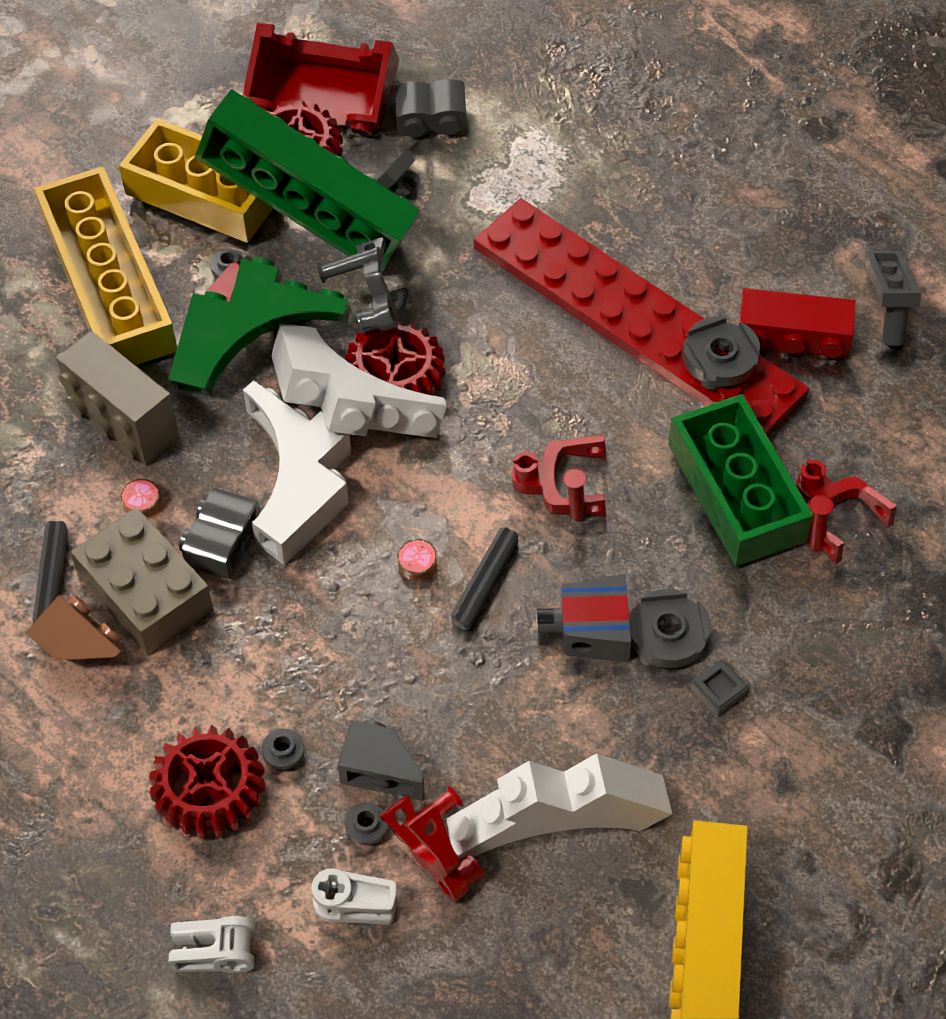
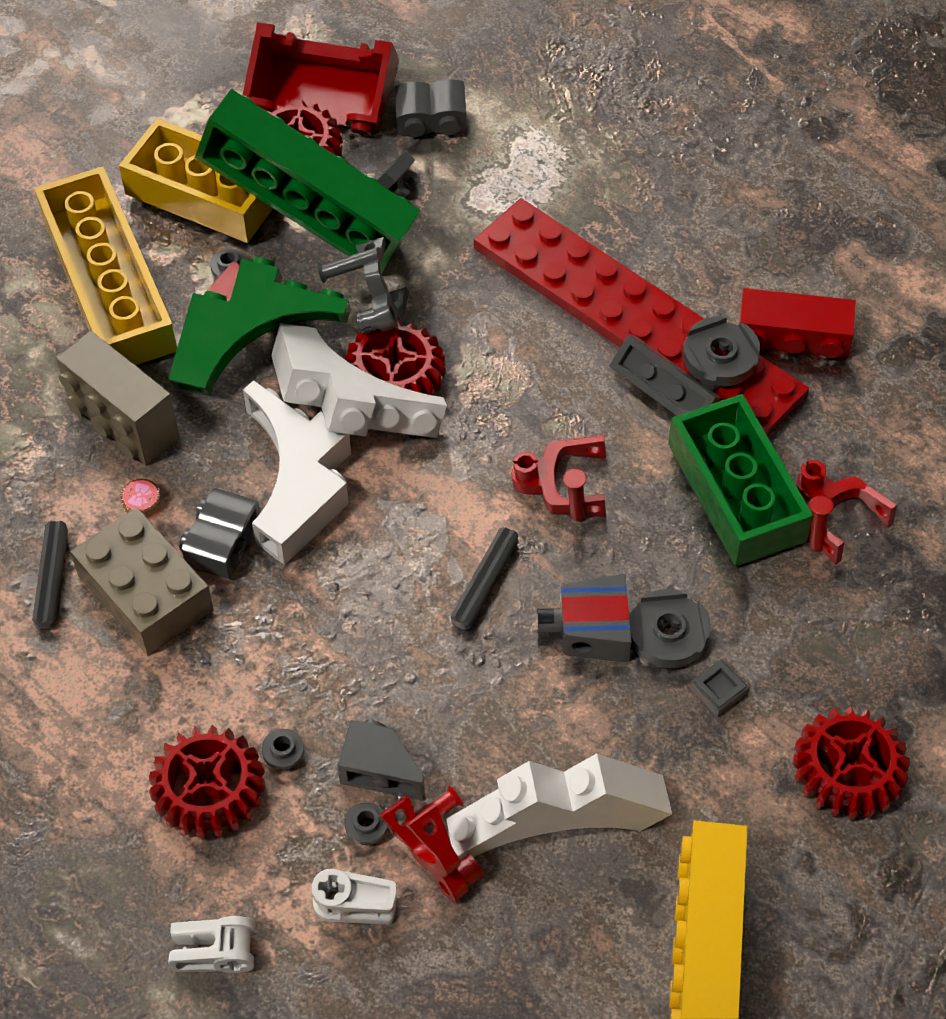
nougat slope [25,594,126,660] -> none
tile [397,539,438,580] -> none
dark grey piece [864,251,921,346] -> none
none -> dark grey plate [609,334,721,416]
none -> red gear [792,706,910,821]

